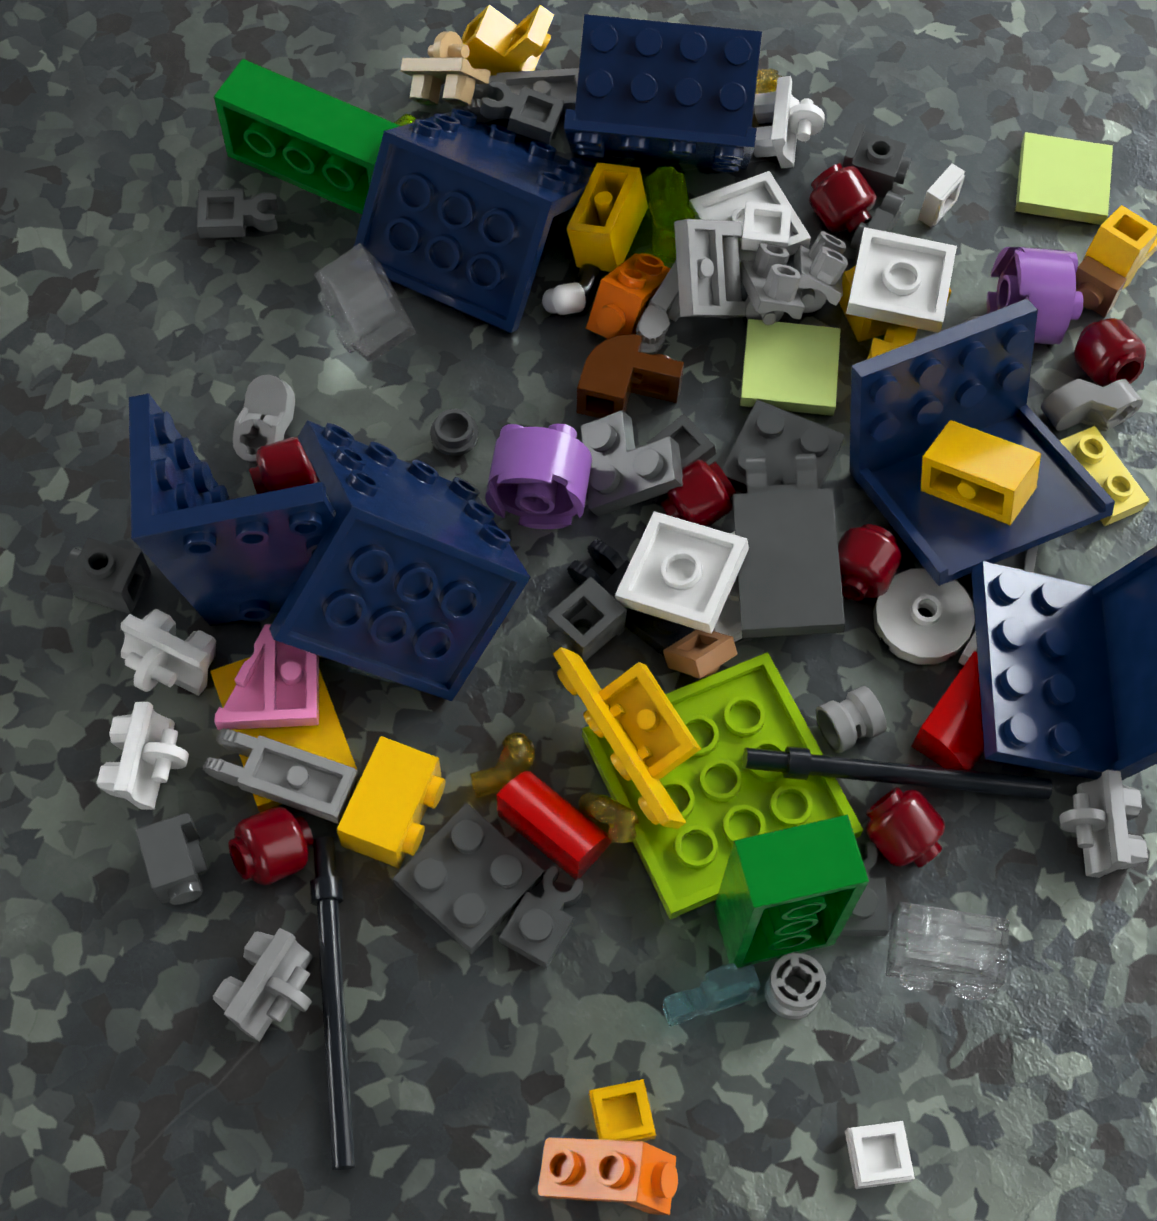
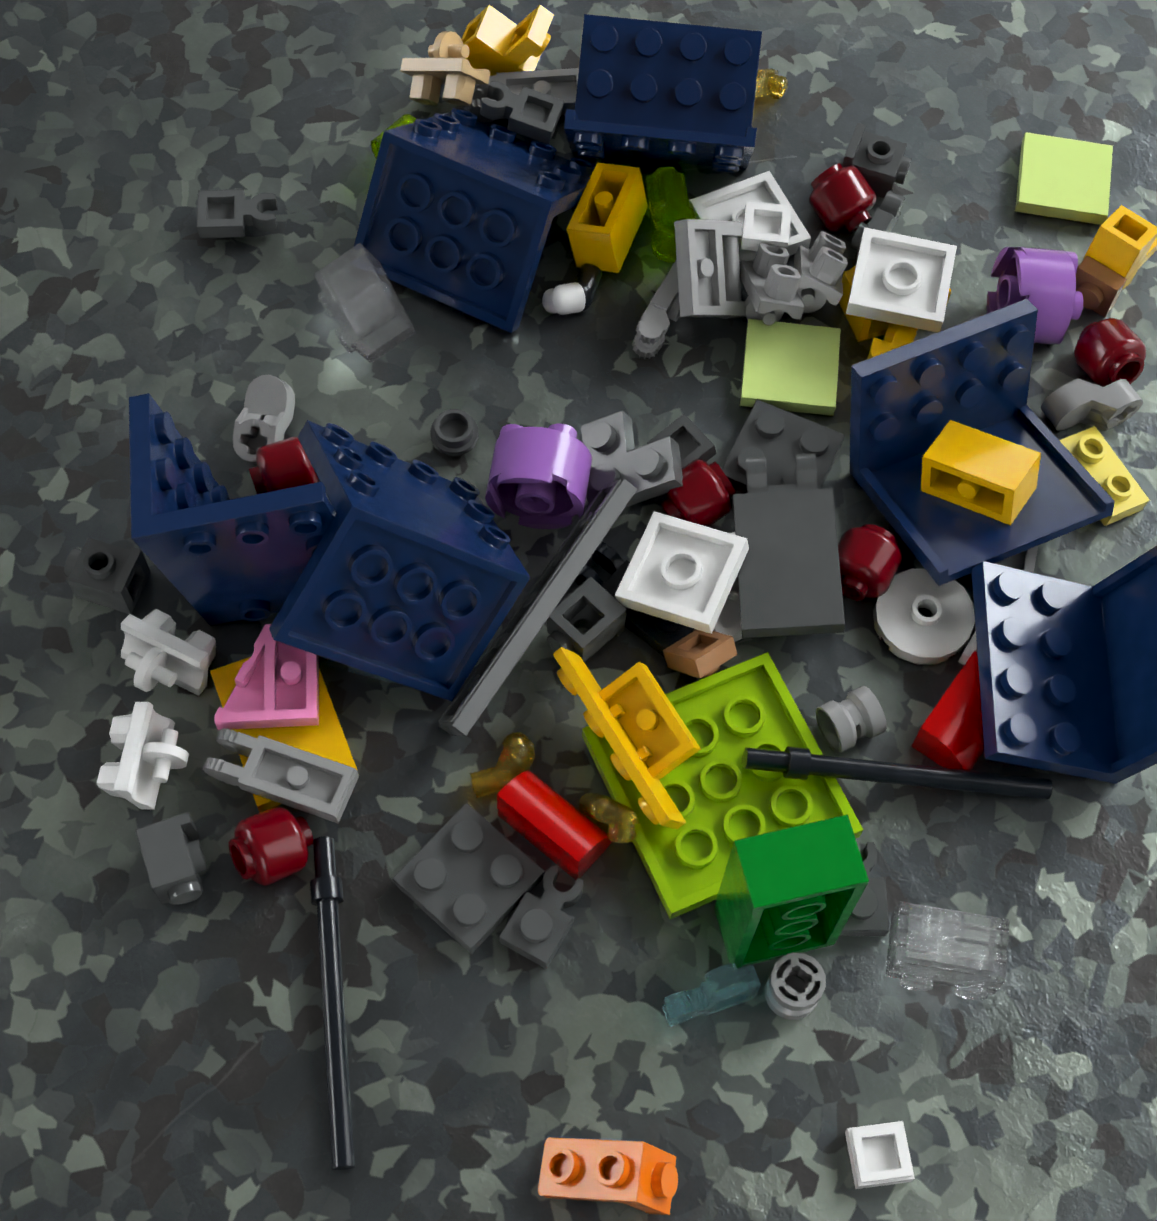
light grey hips [213,928,314,1042] -> none
green brick [214,59,400,215] -> none
yellow brick [336,736,446,869] -> none
reddish brown brick [576,335,684,418] -> none
orange bracket [586,253,671,339] -> none
yellow tile [588,1079,656,1141] -> none
white hips [753,76,825,169] -> none
dark red head [865,787,945,868] -> none
white tile [918,164,965,227] -> none
light grey hips [1059,770,1148,878] -> none
none -> dark grey tile [438,479,637,736]

